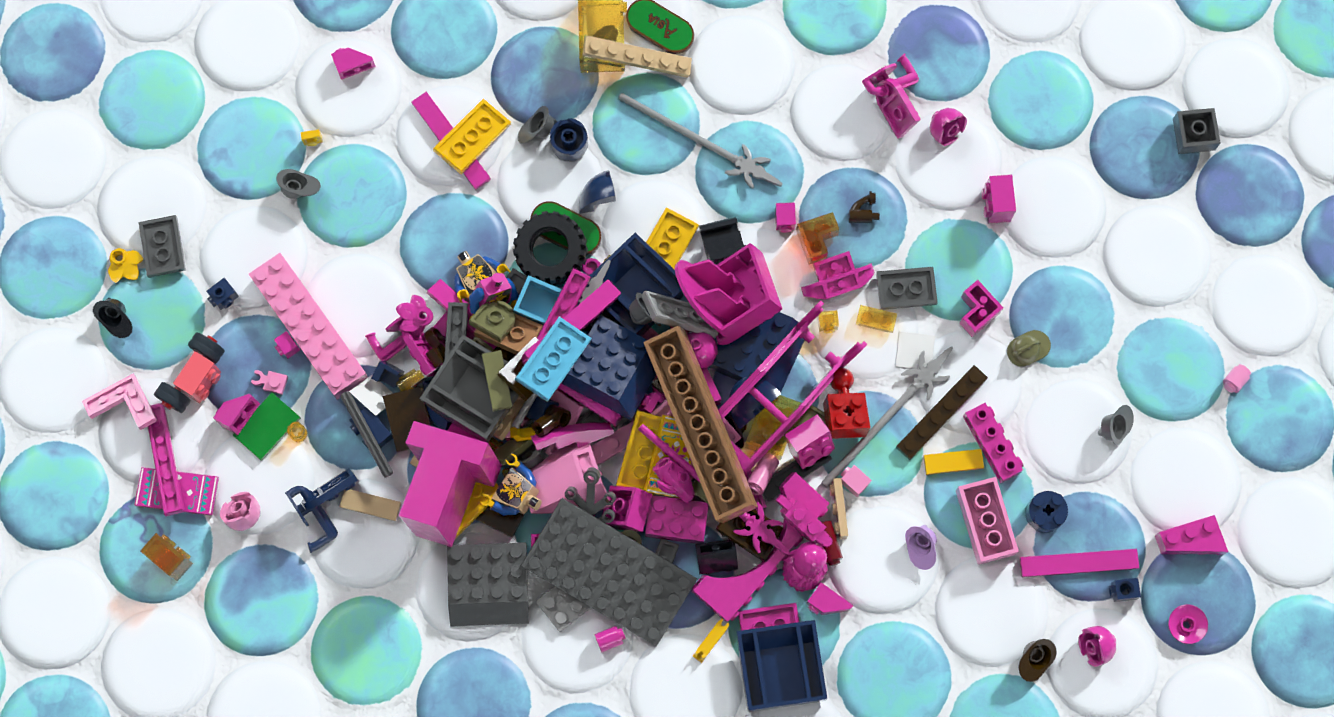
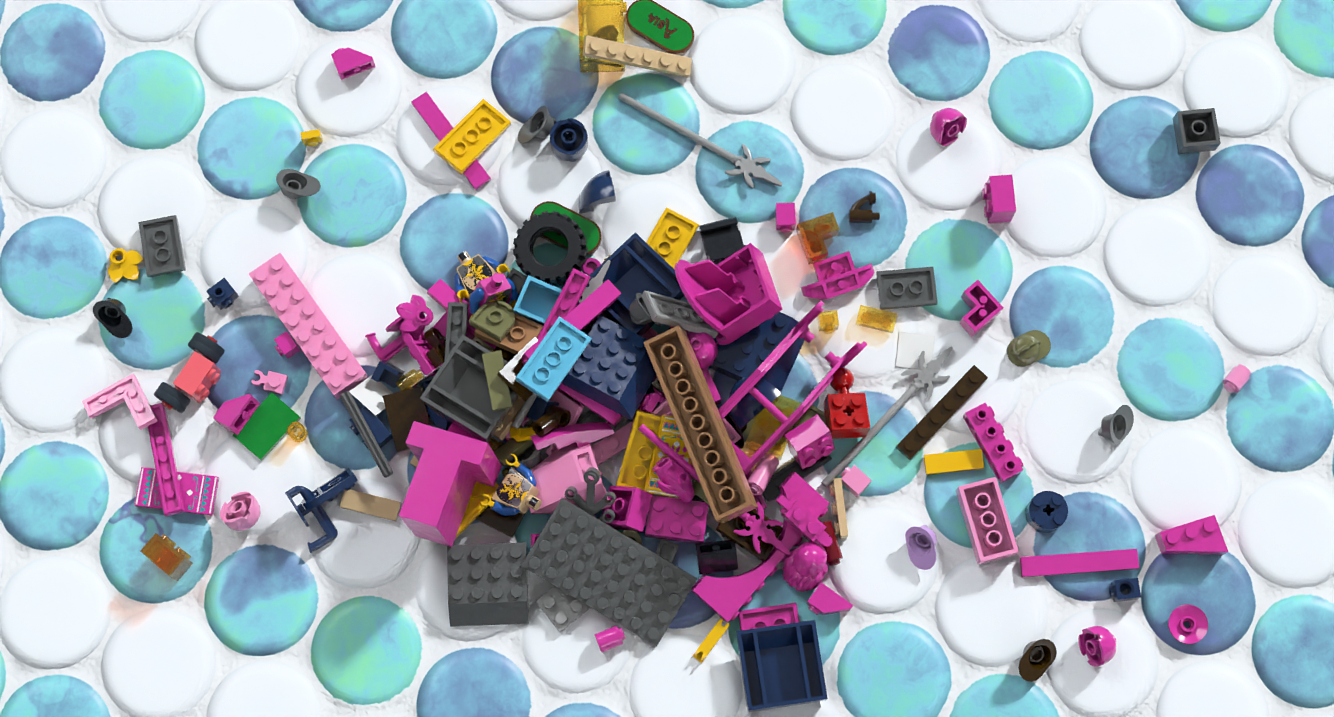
dark pink plate [862,53,921,139] -> none

